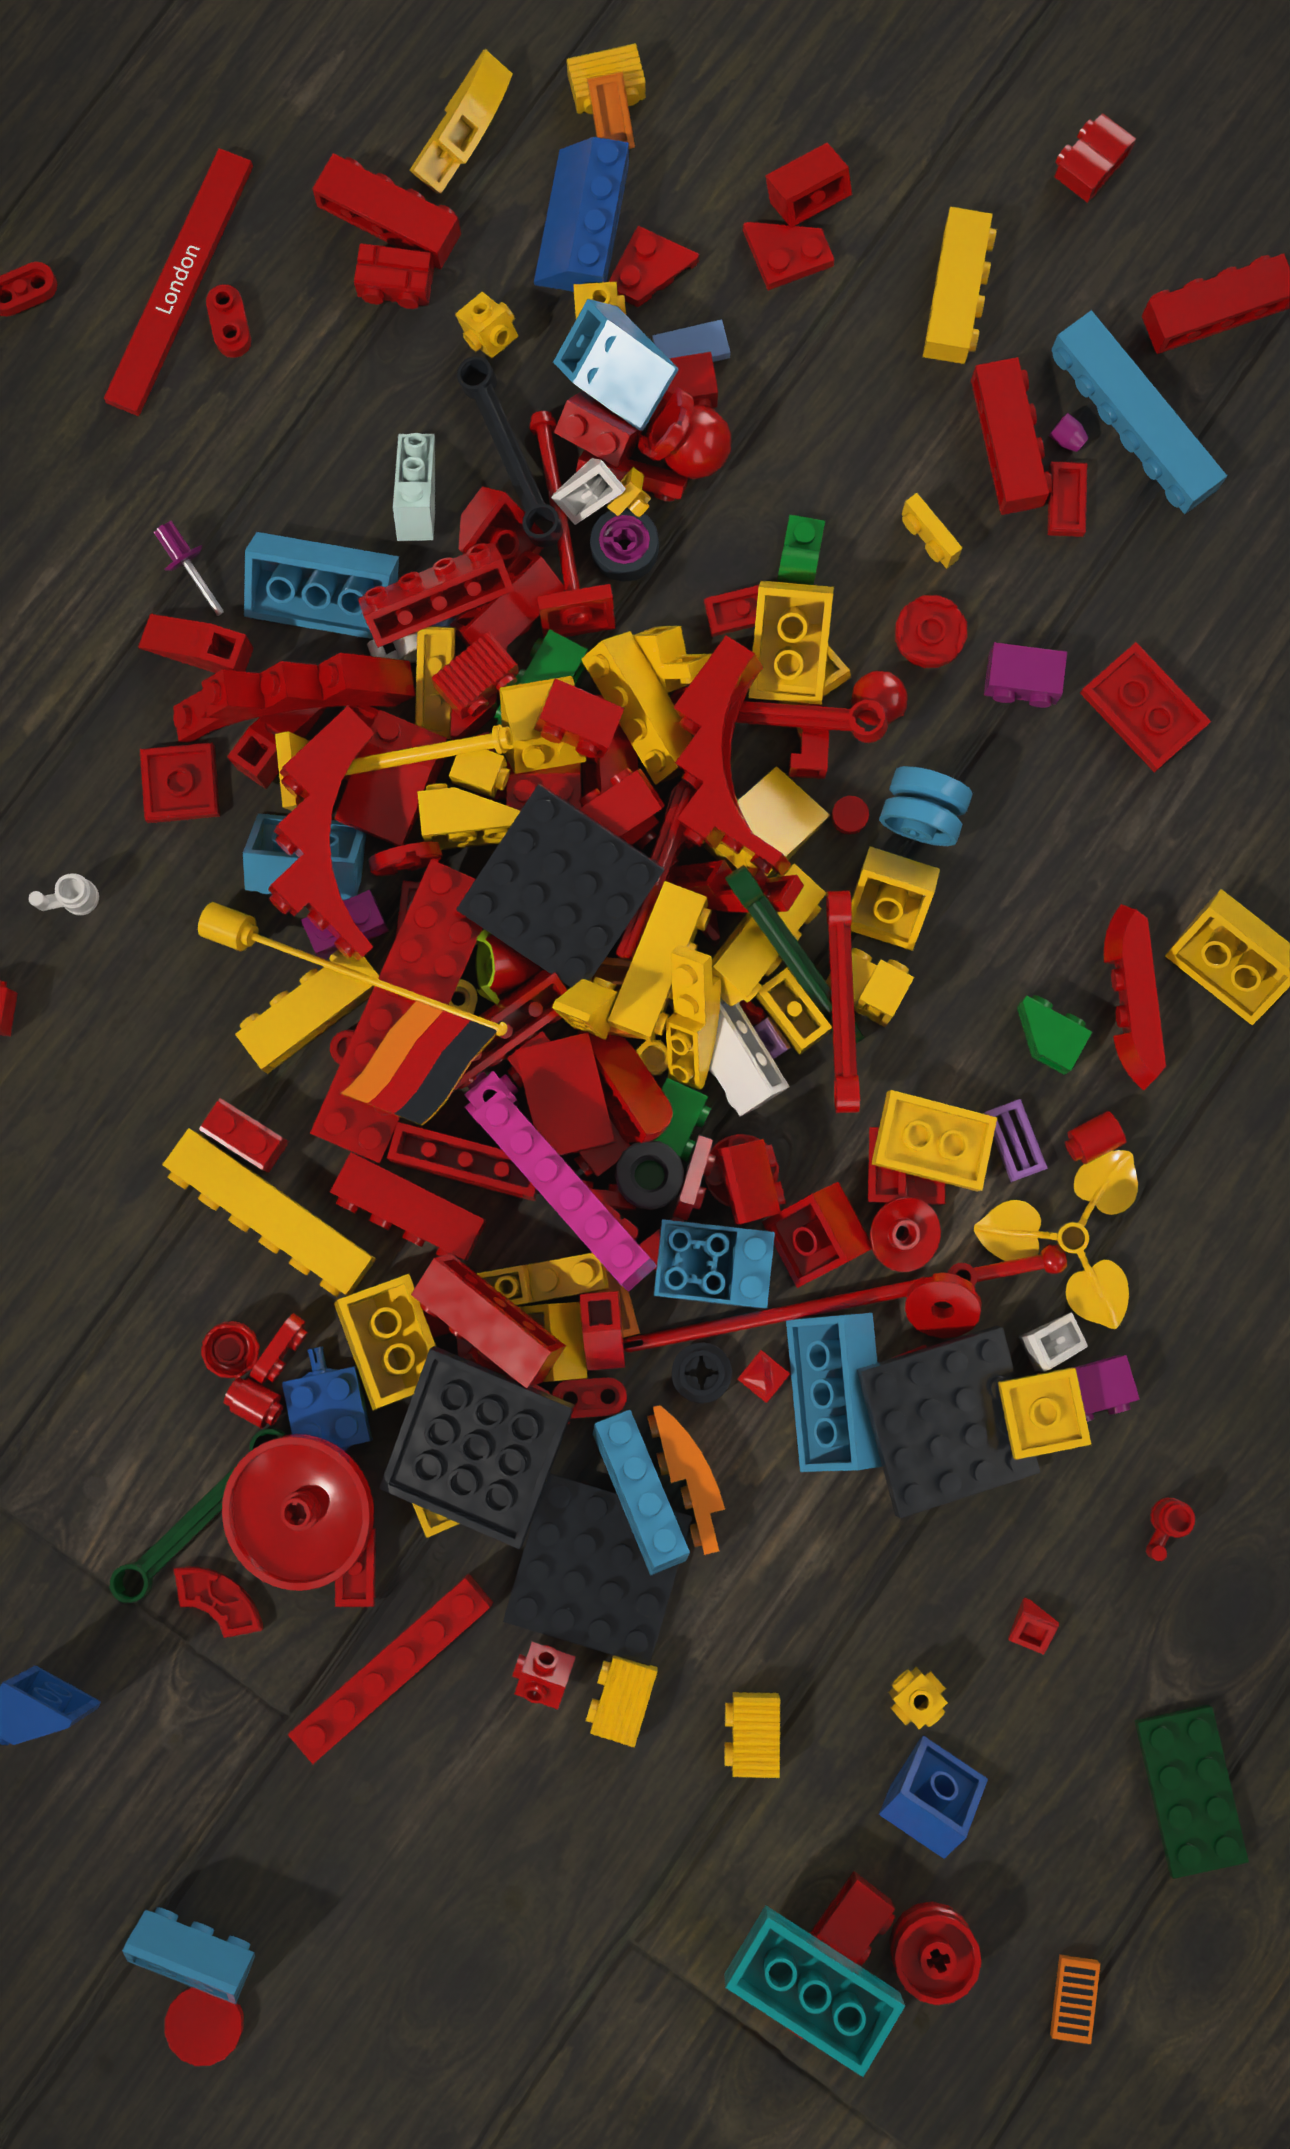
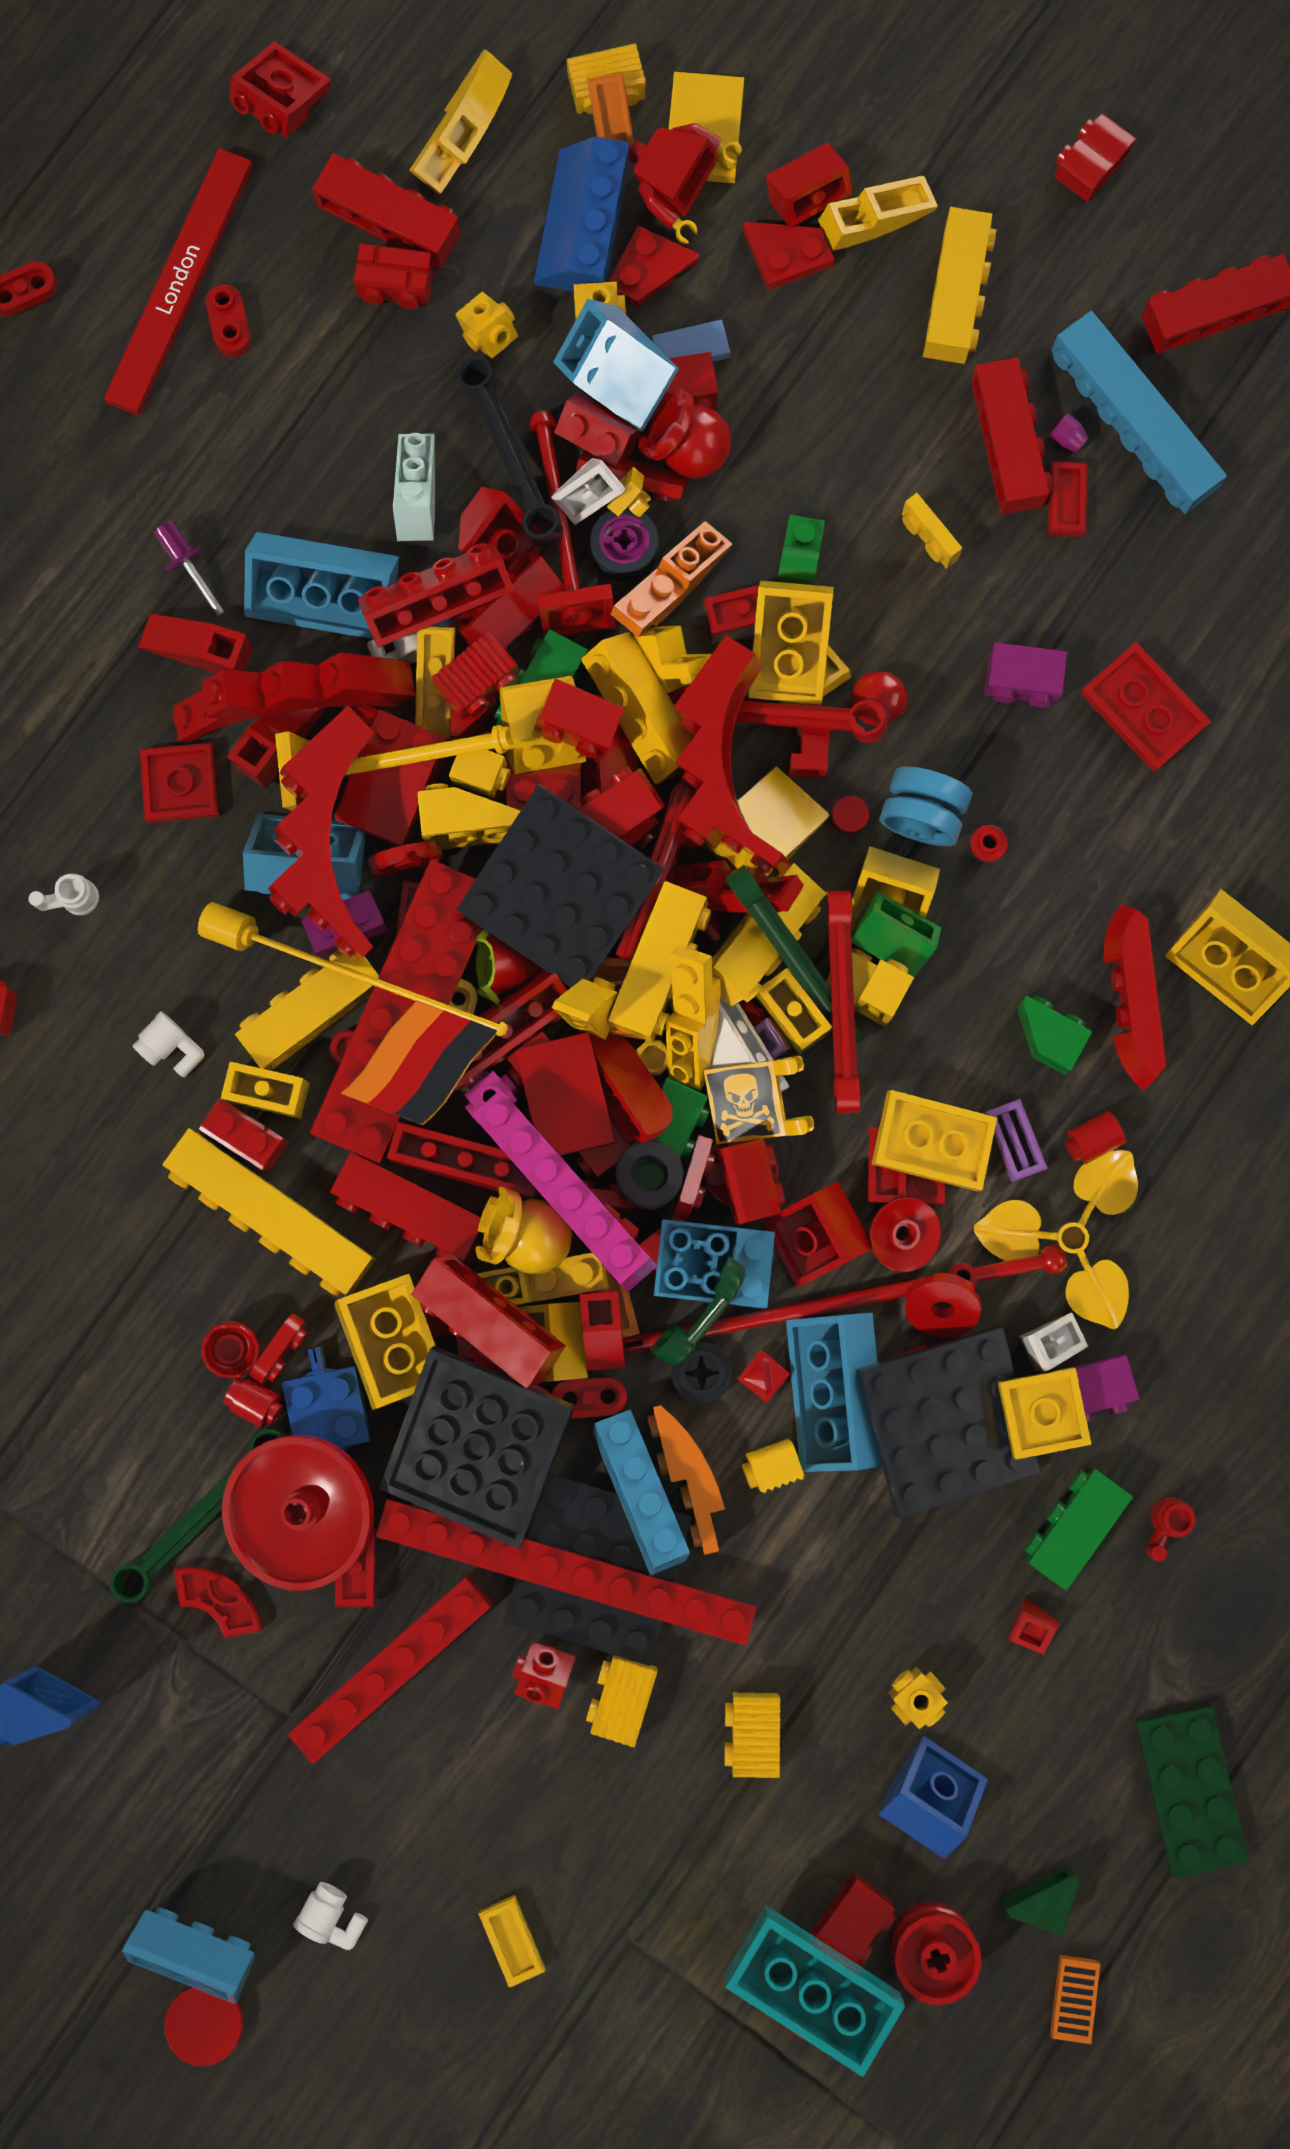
red tile [895,595,967,668] -> none
none -> white piece [132,1011,204,1078]
none -> yellow brick [221,1062,310,1119]
none -> red plate [229,41,331,138]
none -> white piece [293,1882,368,1950]
none -> red plate [376,1498,756,1645]
none -> yellow tile [476,1187,572,1274]
none -> yellow tile [479,1895,546,1988]
none -> orange slope [611,521,732,637]
none -> red torso [628,123,742,246]
none -> dark green piece [650,1256,745,1366]
none -> yellow tile [669,72,744,183]
none -> flag [704,1056,814,1144]
none -> yellow brick [742,1439,804,1493]
none -> yellow slope [818,176,938,251]
none -> green brick [851,891,941,977]
none -> red plate [970,825,1007,862]
none -> dark green slope [1001,1866,1080,1936]
none -> green brick [1023,1467,1133,1591]

